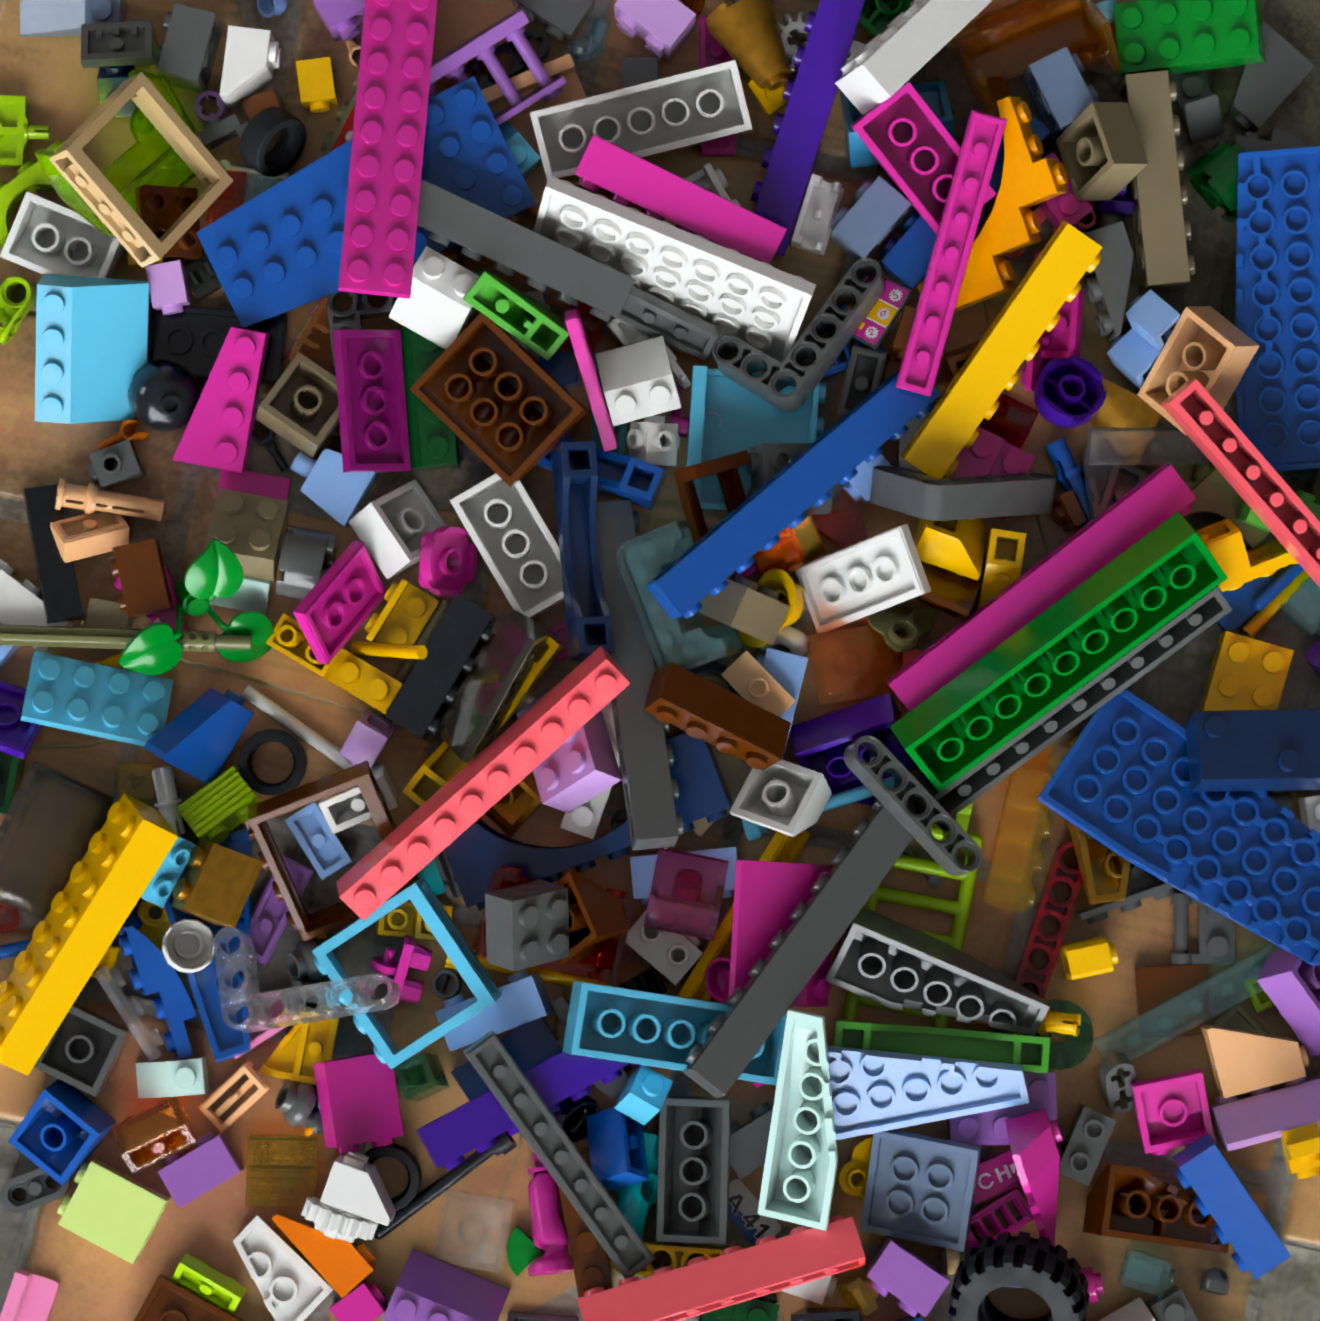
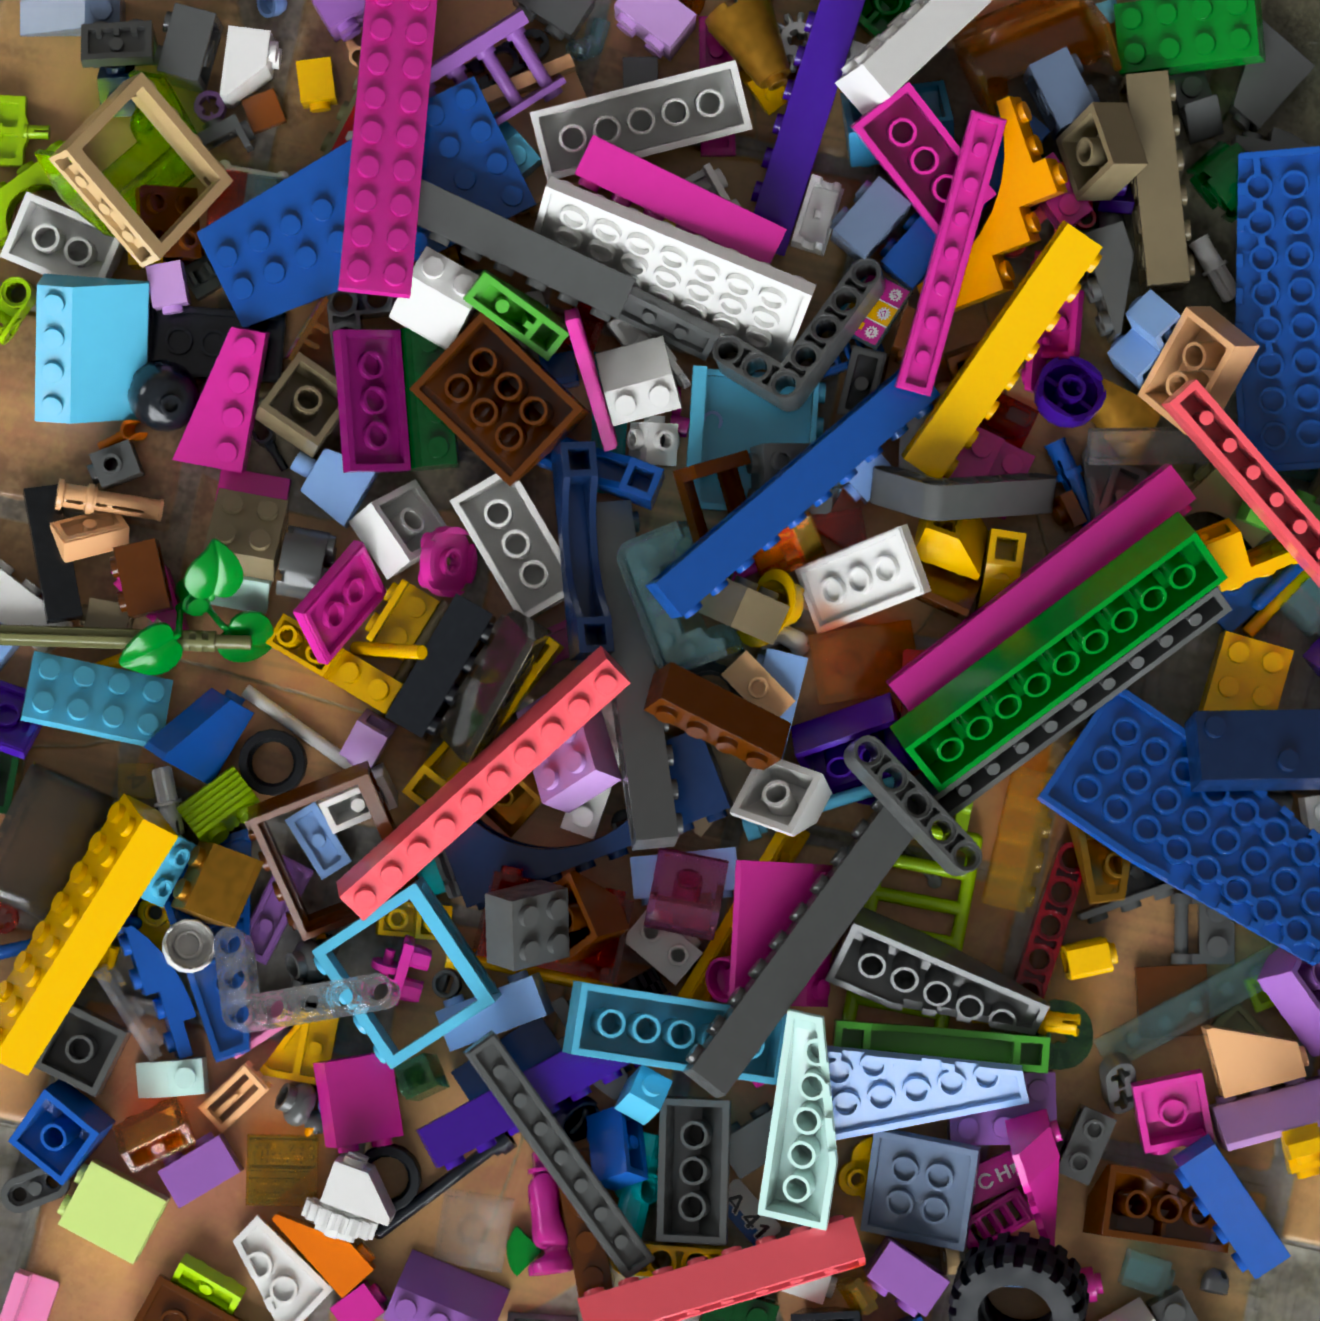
black tyre [239,106,307,178] -> none
olive plate [867,601,935,652] -> none
none -> white axle [1188,234,1236,303]

